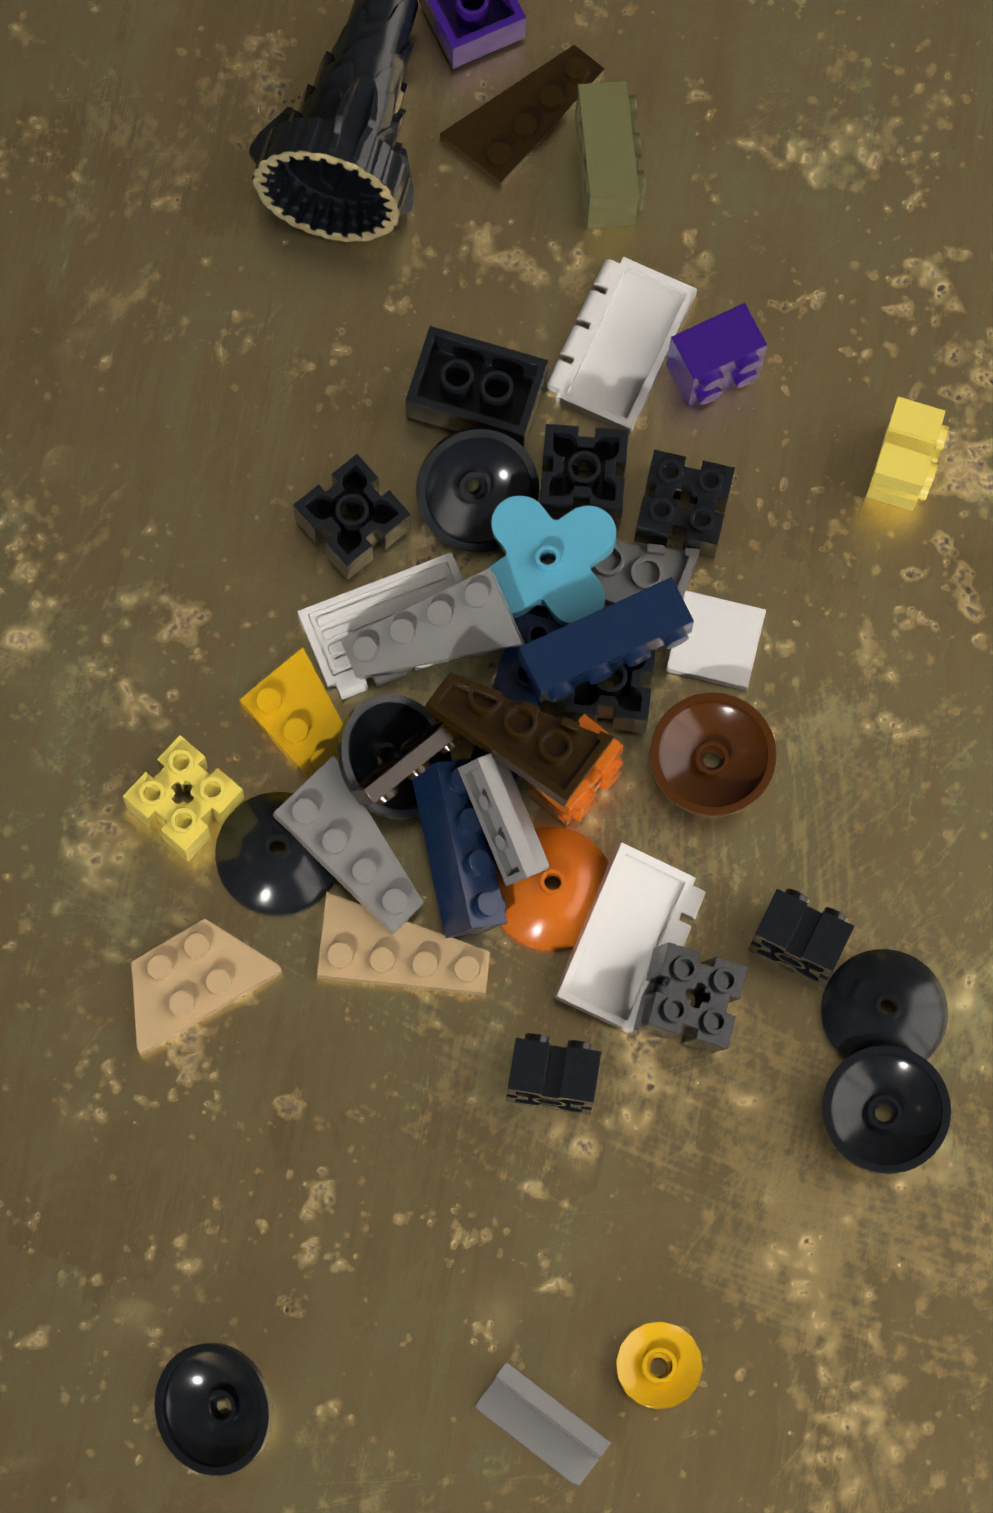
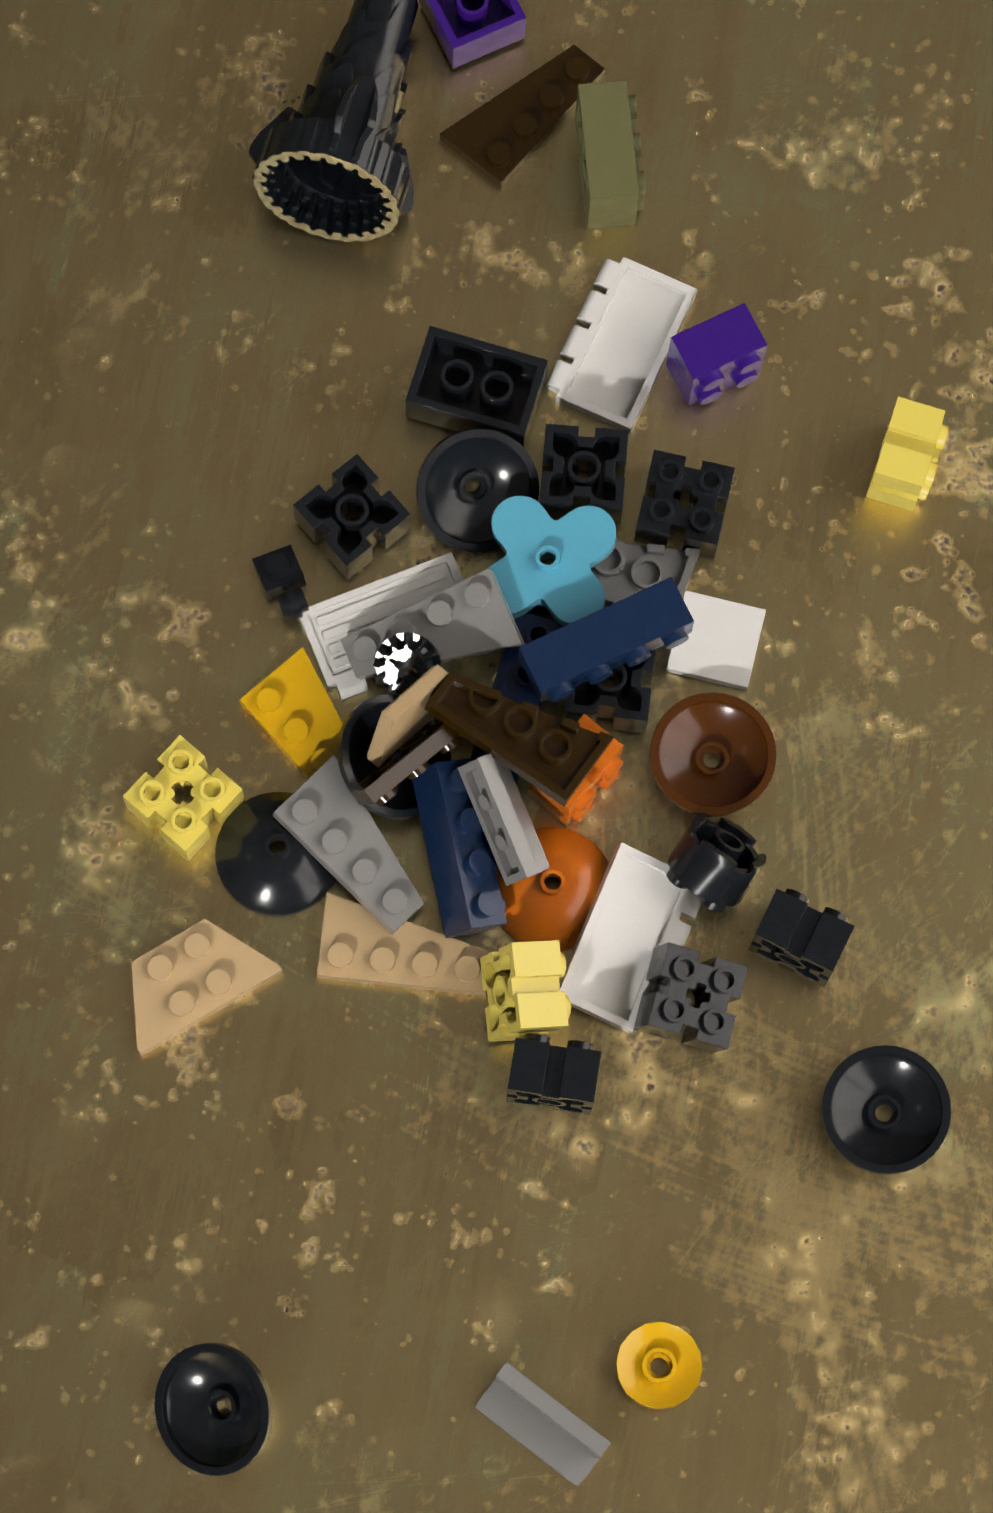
black dish [820,949,948,1060] -> none
none -> black plate [252,544,309,620]
none -> tan tile [367,664,448,767]
none -> black gear [373,632,442,695]
none -> light yellow brick [479,940,571,1042]
none -> black brick [666,813,767,913]

